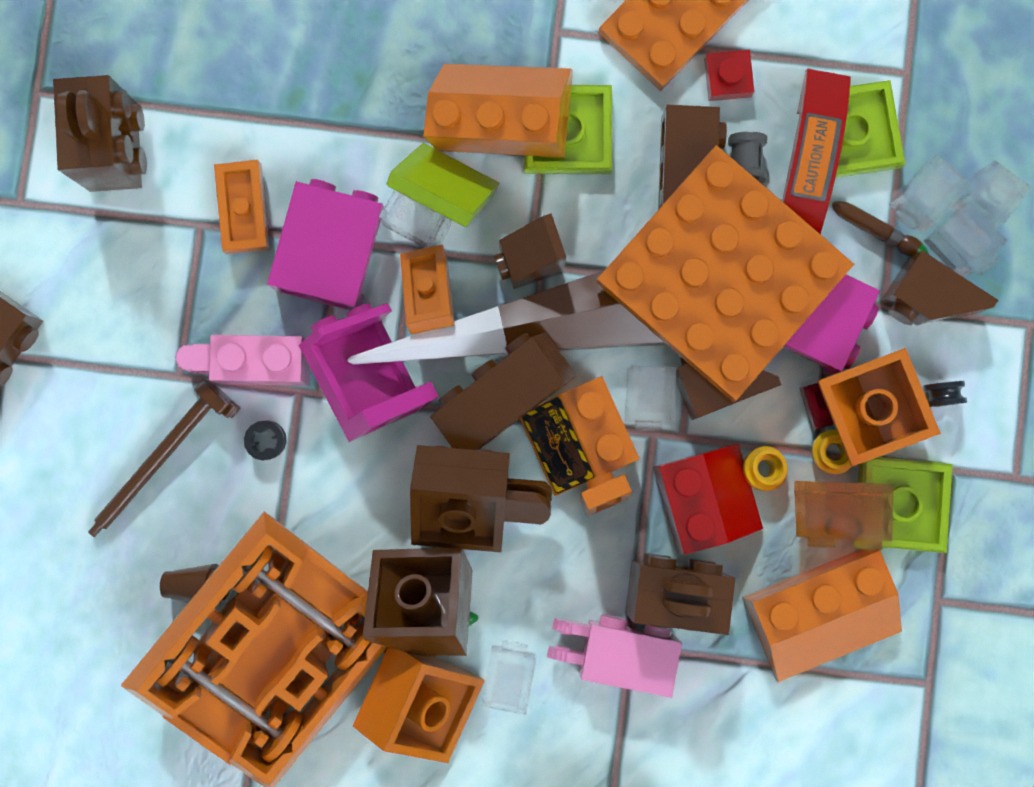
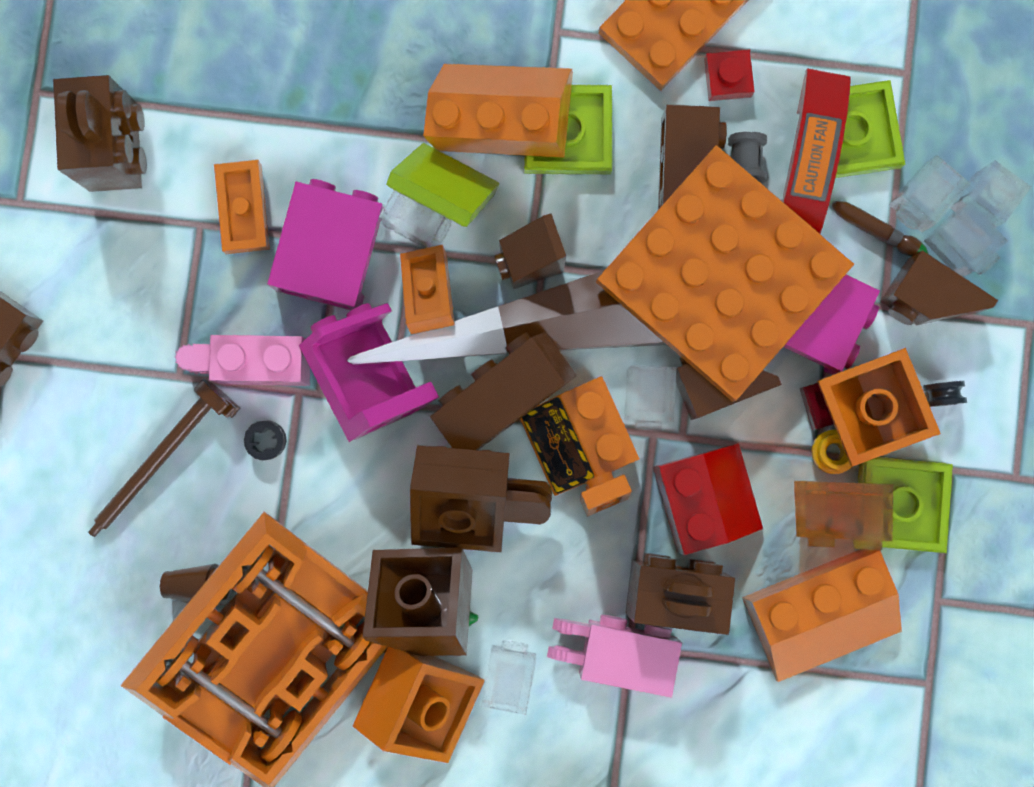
yellow plate [743,446,788,491] -> none

